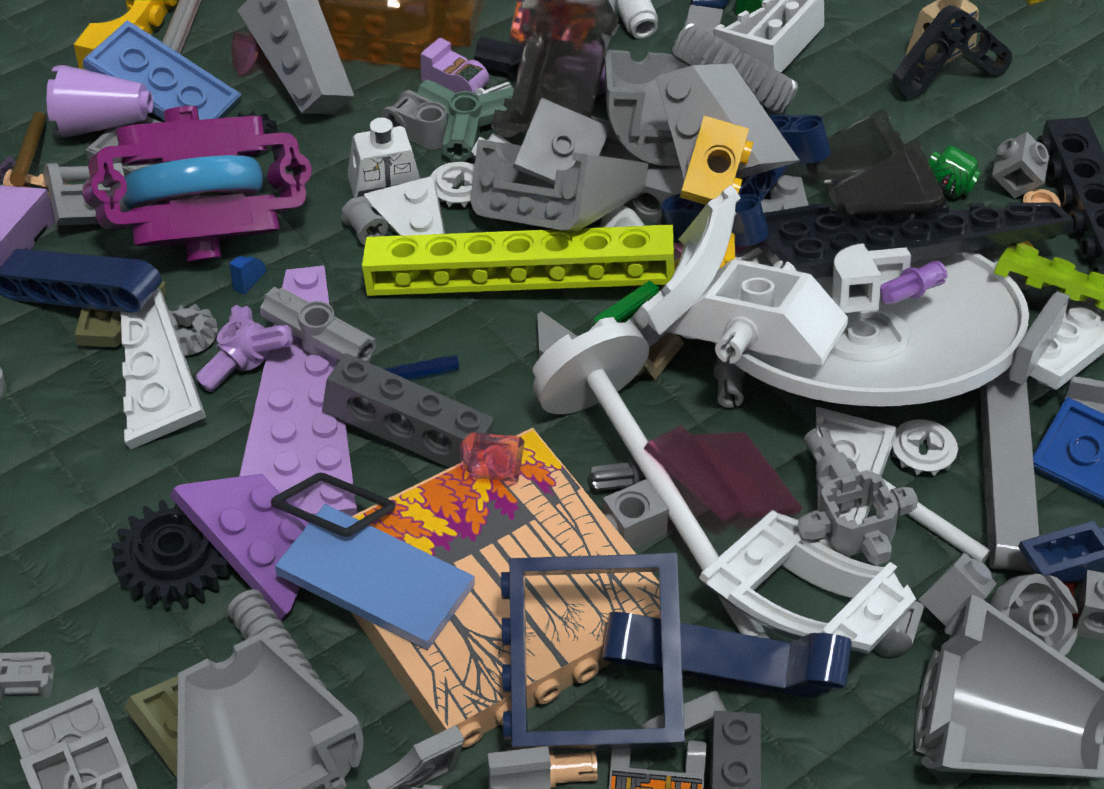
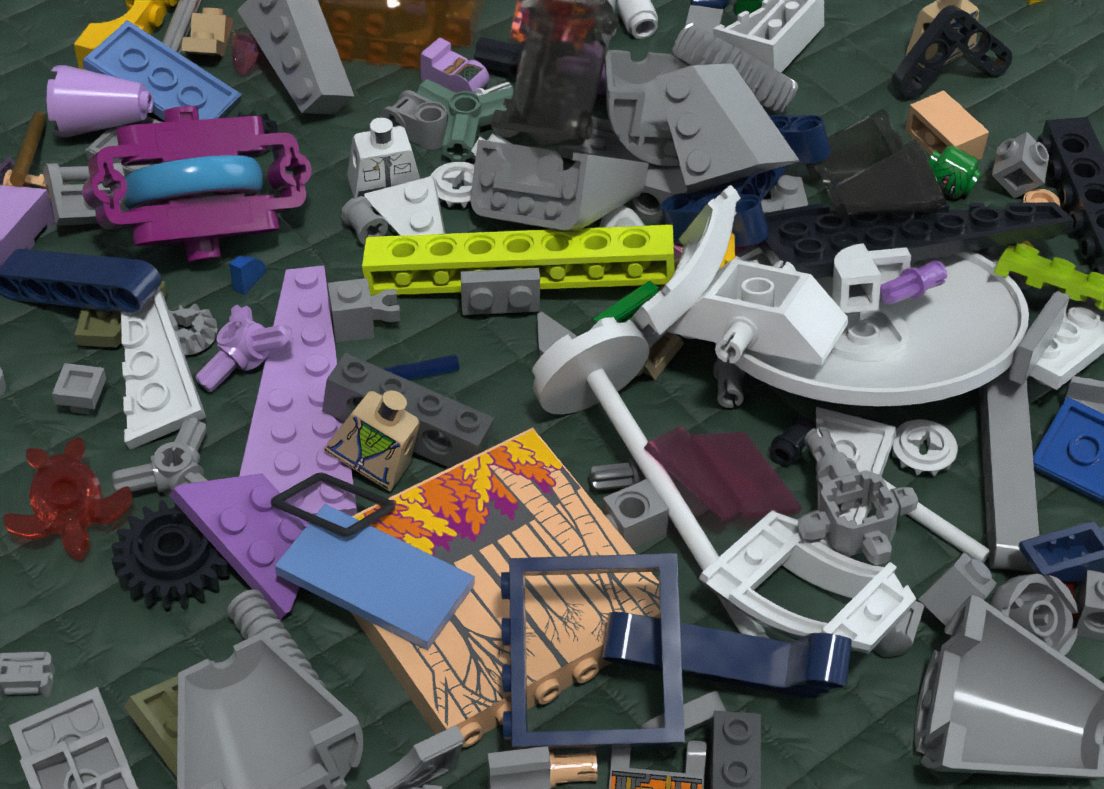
light grey piece [260,287,376,363] -> none
clear pink plate [459,432,525,482] -> none
light grey plate [513,98,610,185] -> none
yellow brick [680,115,754,205] -> none
none -> clear red animal [3,437,133,560]
none -> light grey tile [52,363,106,415]
none -> light grey bush [112,417,208,497]
none -> tan slope [182,8,233,56]
none -> tan torso [323,390,420,492]
none -> light grey brick [328,278,400,343]
none -> light grey bracket [461,268,540,315]
none -> black pin [770,415,817,465]
none -> light nougat brick [905,90,989,160]

